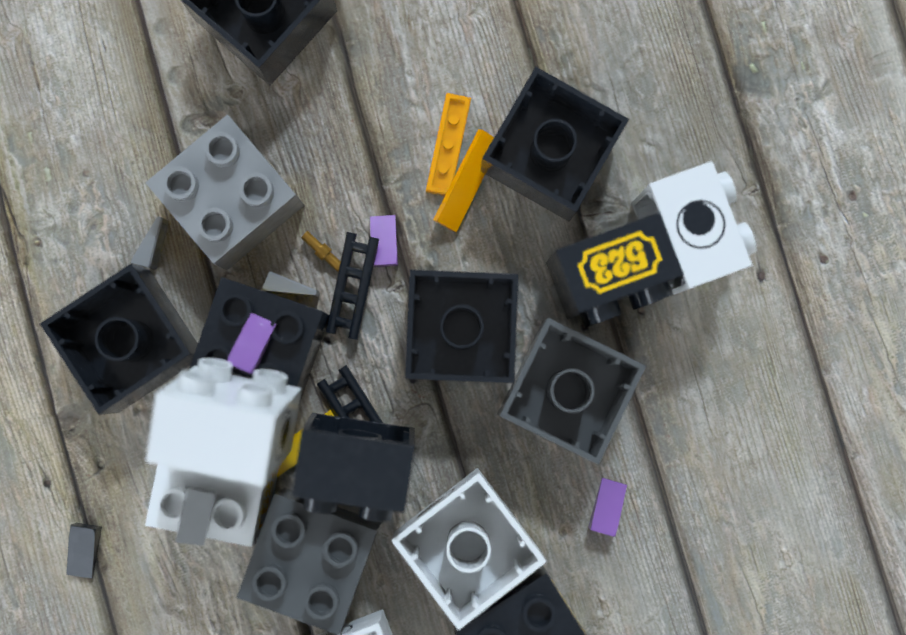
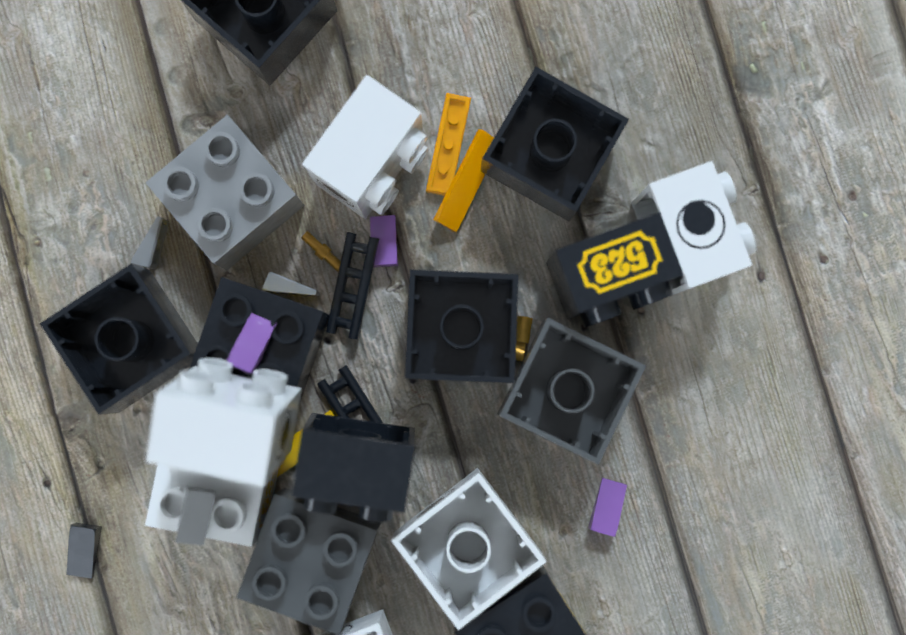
none -> white brick [302,75,429,219]
none -> pearl gold bar [515,316,533,362]

